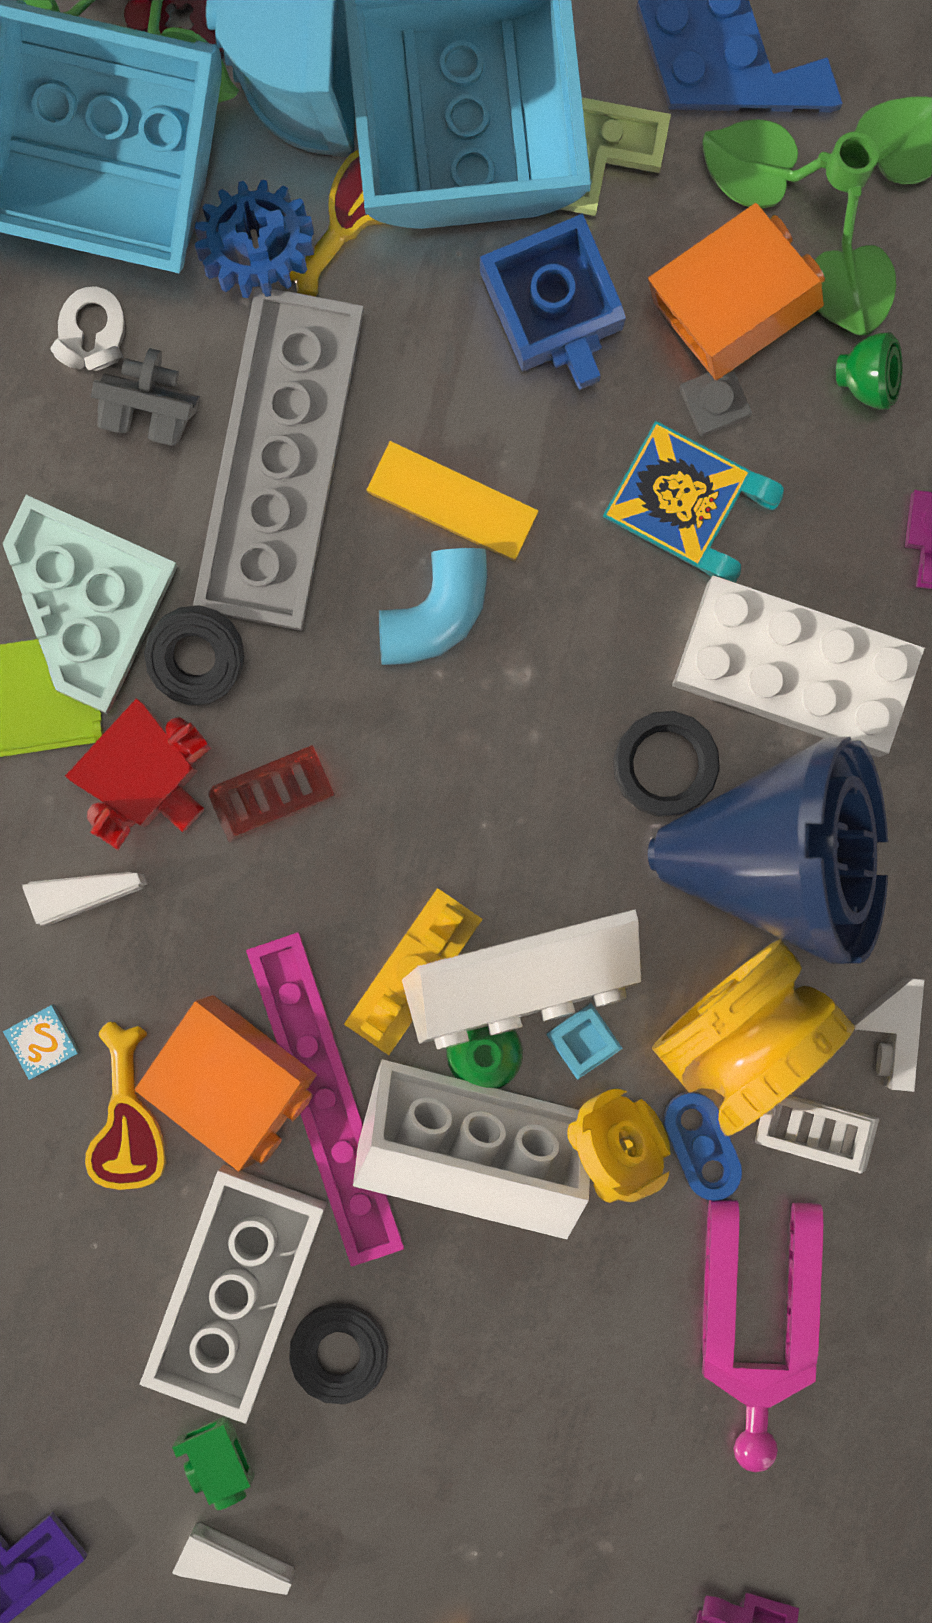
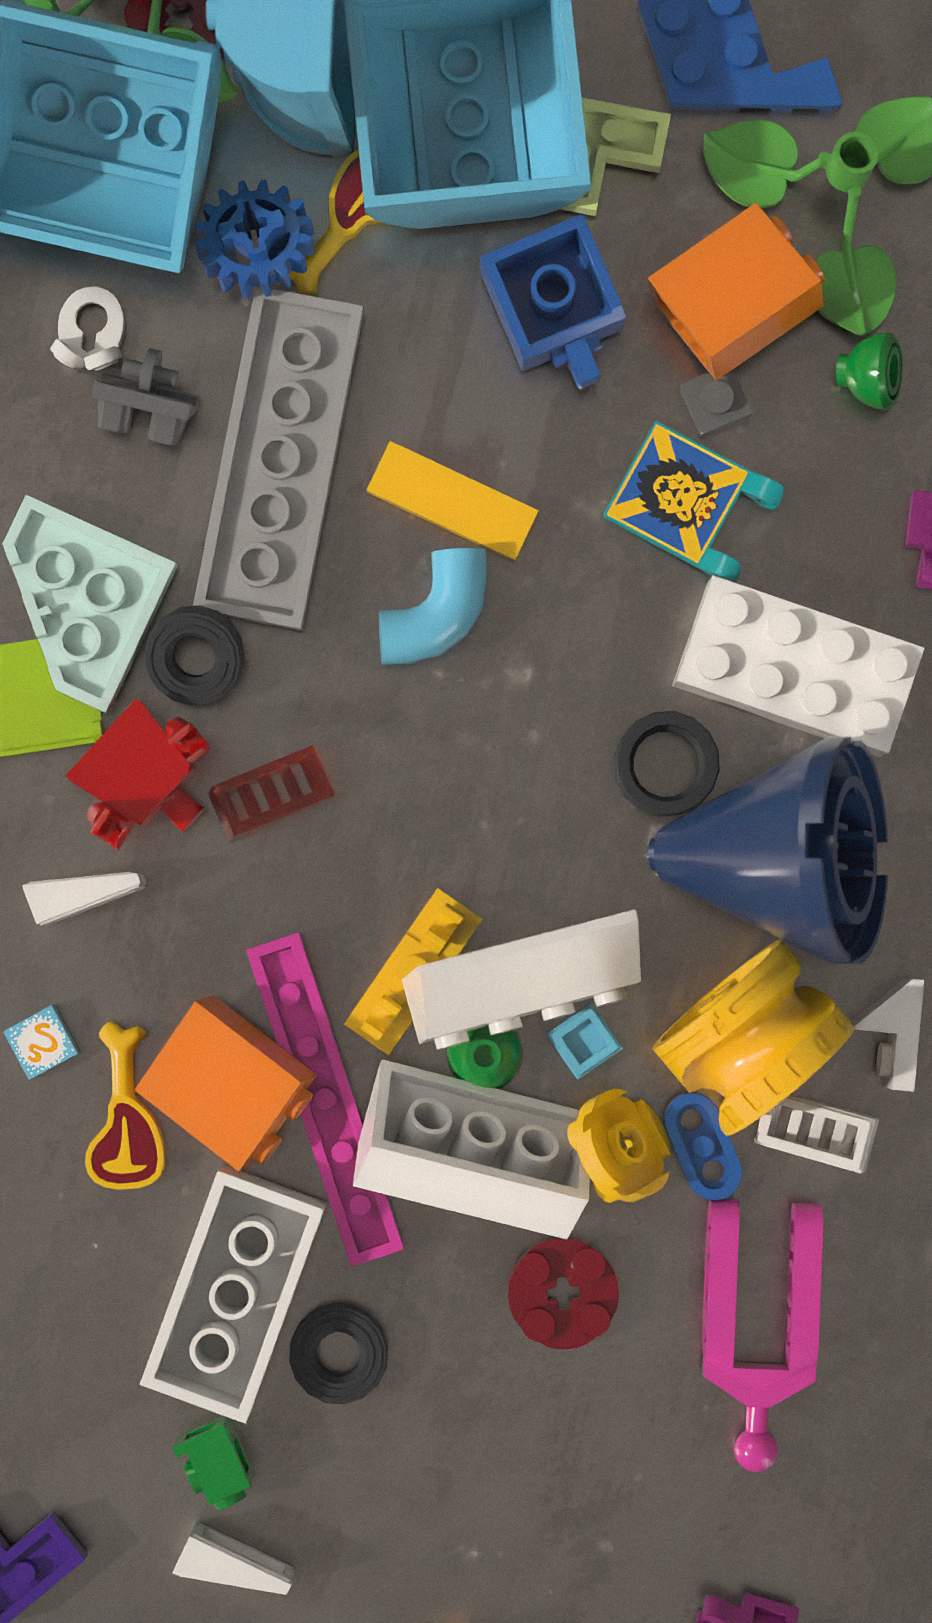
none -> dark red plate [508,1236,619,1349]

